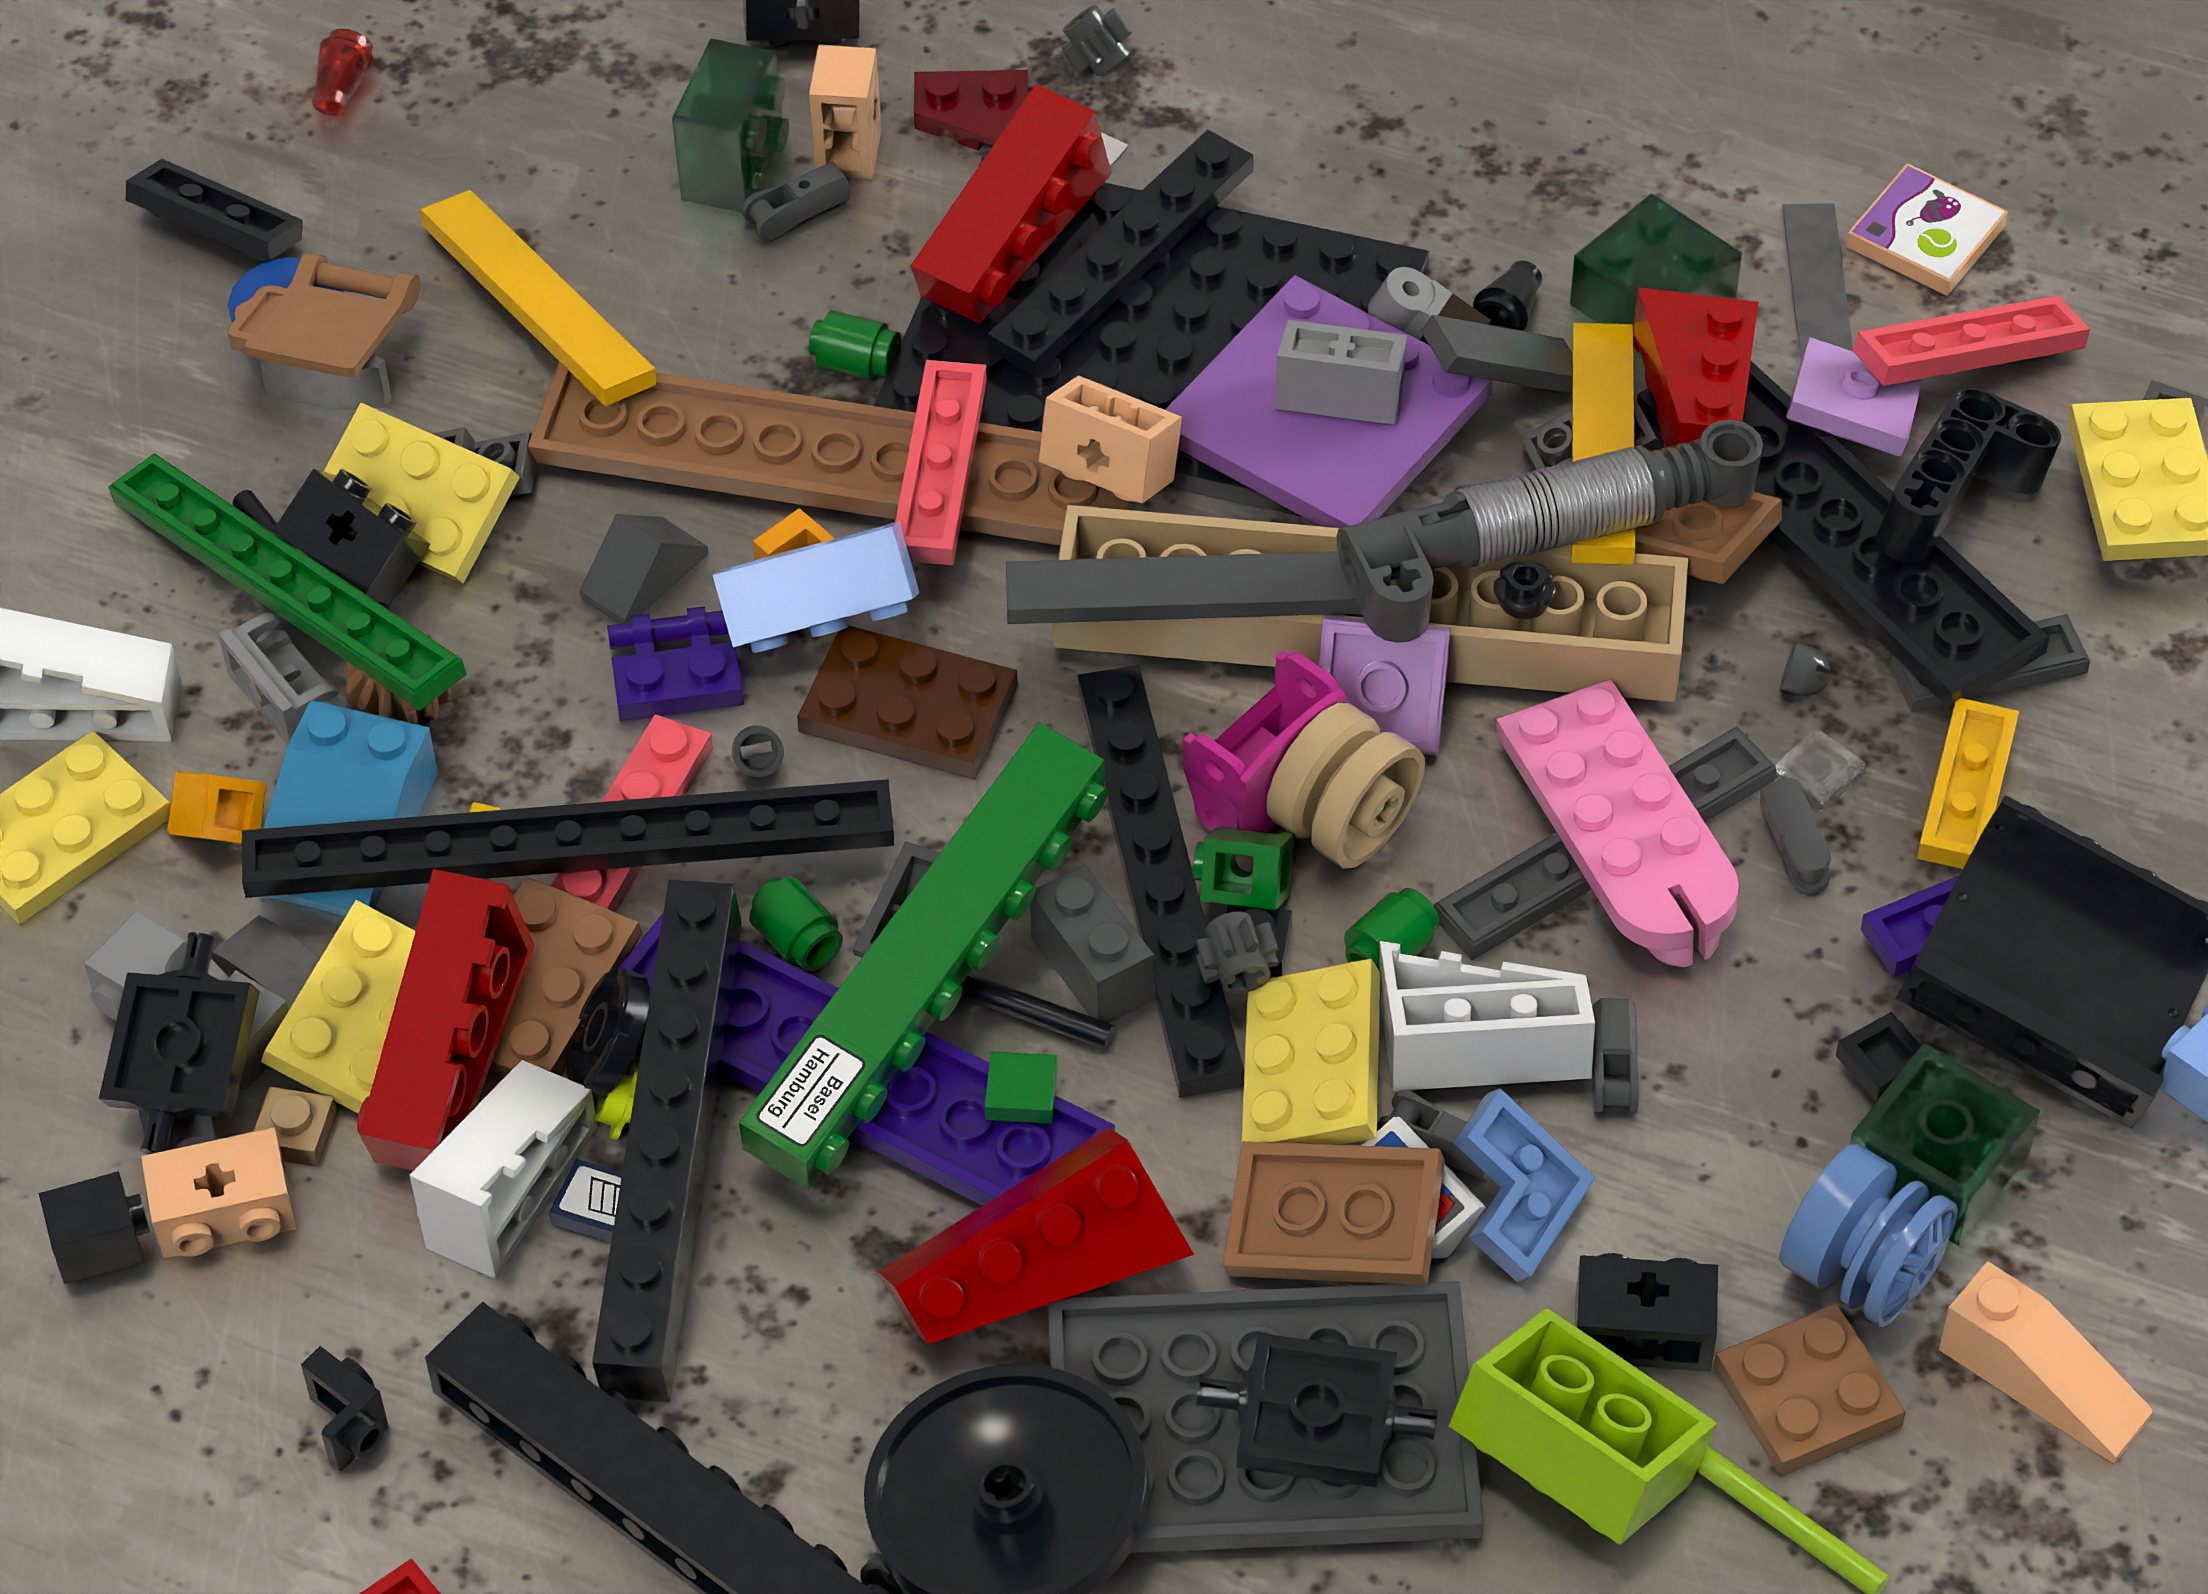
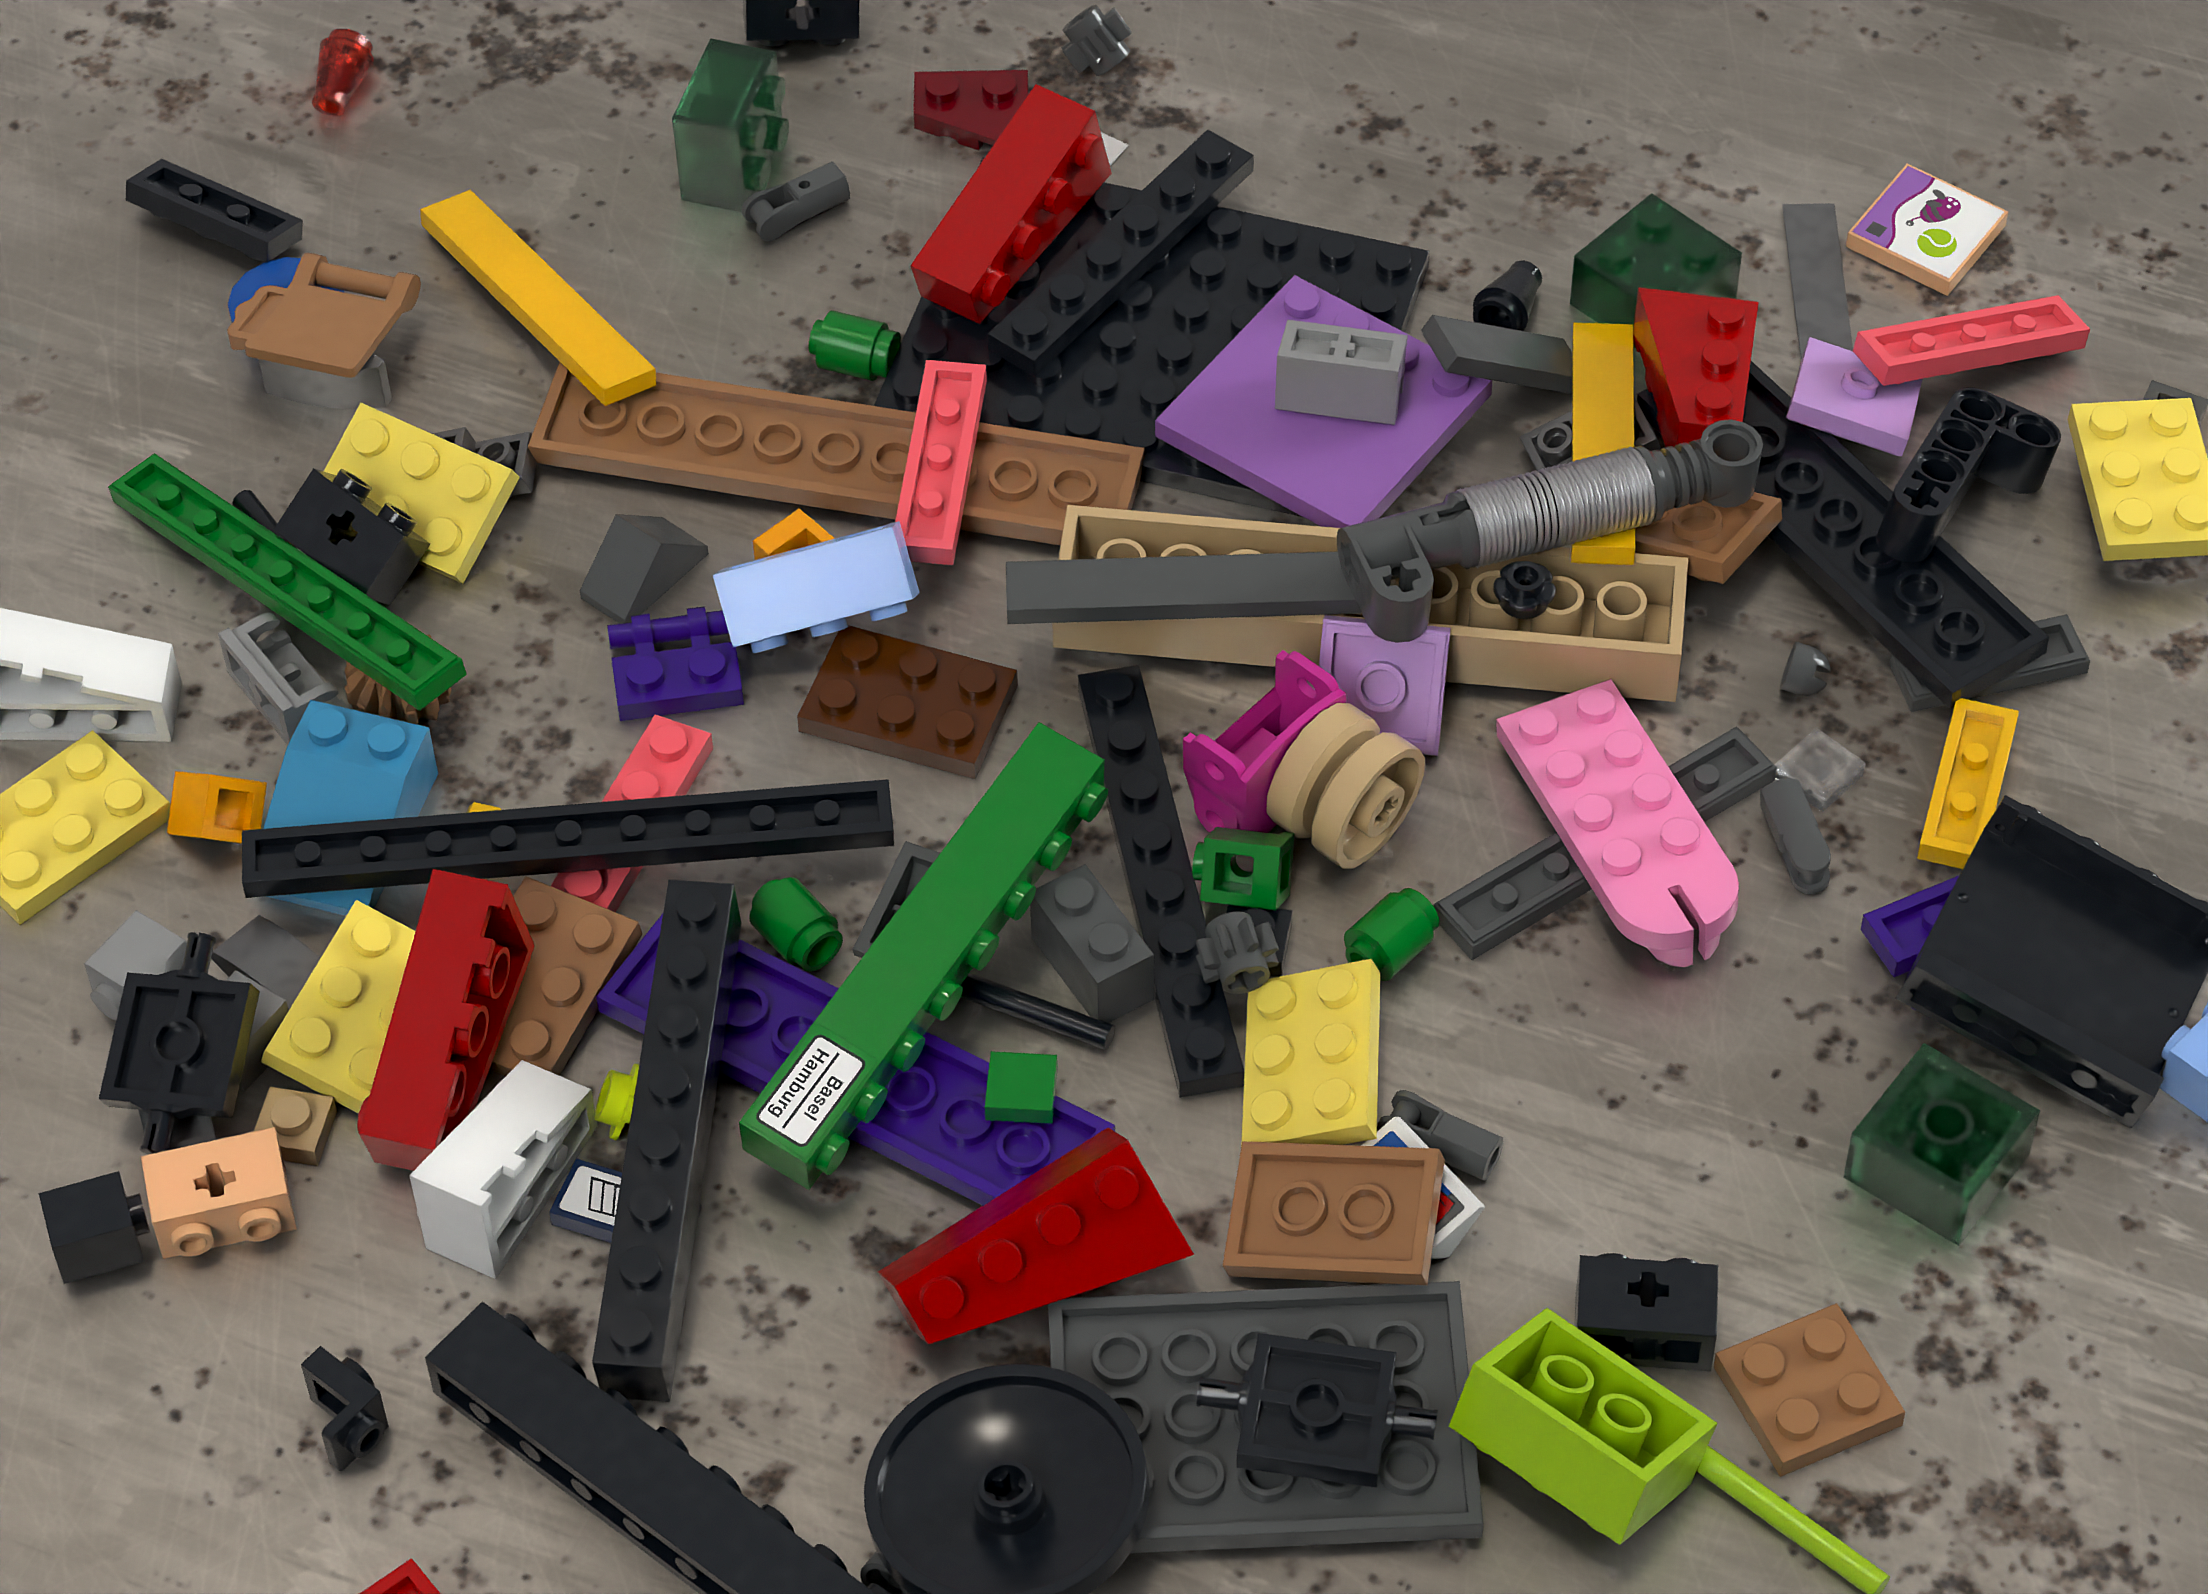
black tile [566,967,650,1099] -> none
dark grey hinge [732,725,784,777] -> none
light nougat brick [809,45,882,180] -> none
light nougat brick [1038,376,1182,504] -> none
light grey leg [1368,267,1491,345] -> none
white wedge [1379,941,1595,1091] -> none
medium blue plate [1454,1088,1596,1282] -> none
dark grey bar [1592,998,1639,1113] -> none
medium blue wheel [1779,1143,1958,1327] -> none
black plate [1836,1012,1932,1102] -> none
light nougat slope [1939,1261,2154,1464] -> none

